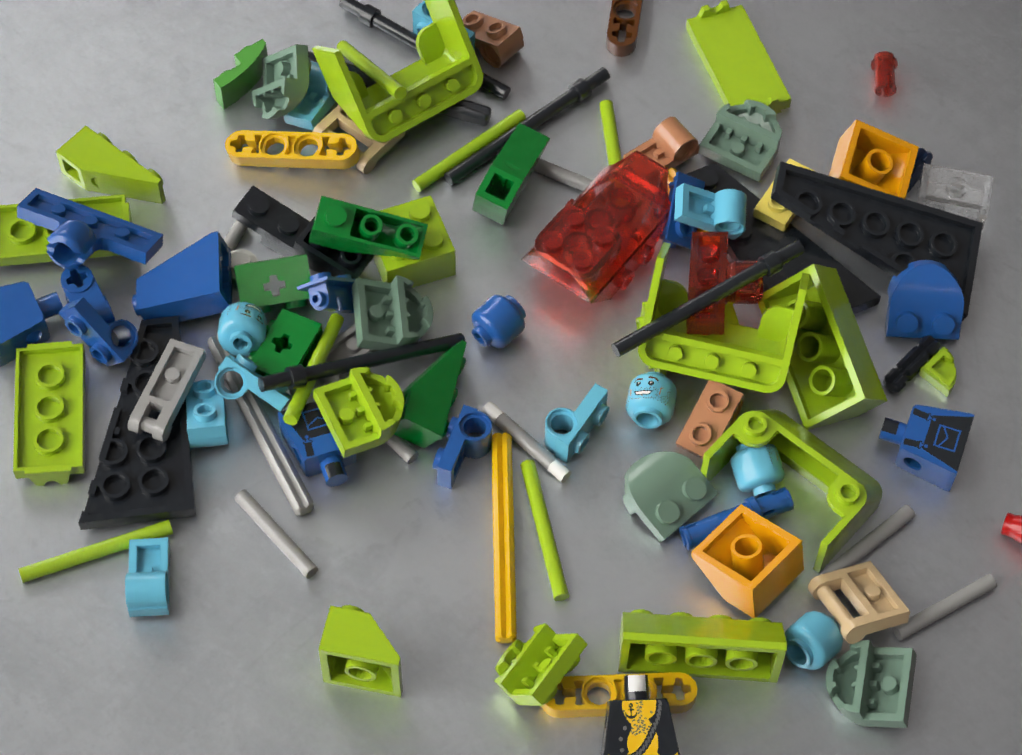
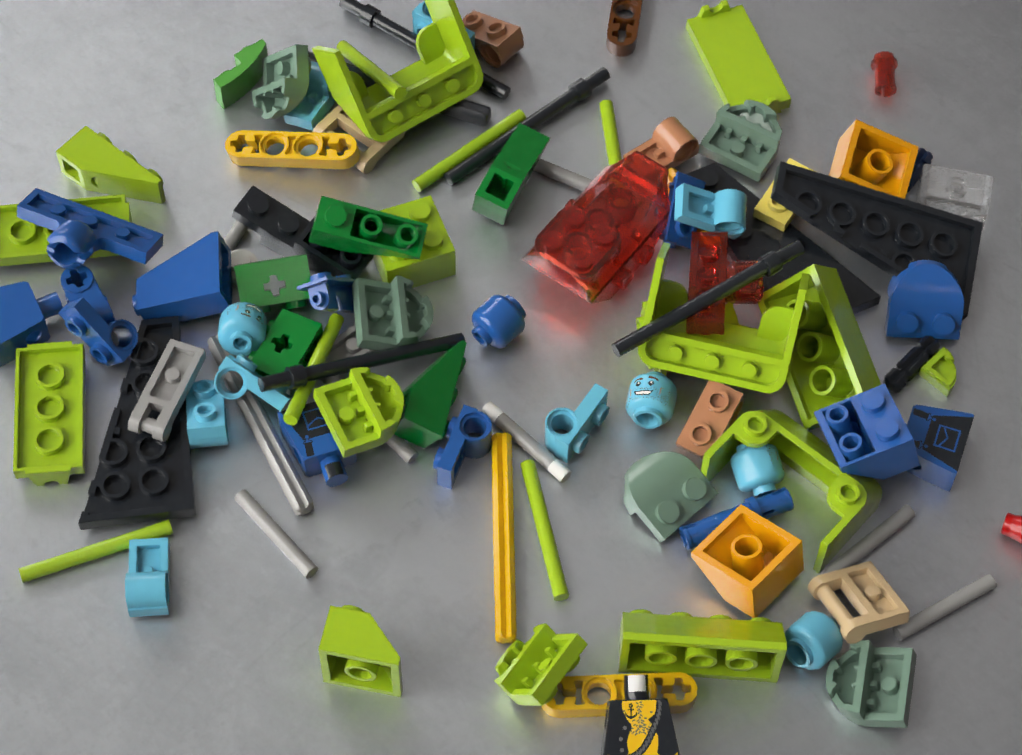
none -> blue slope [814,383,920,480]

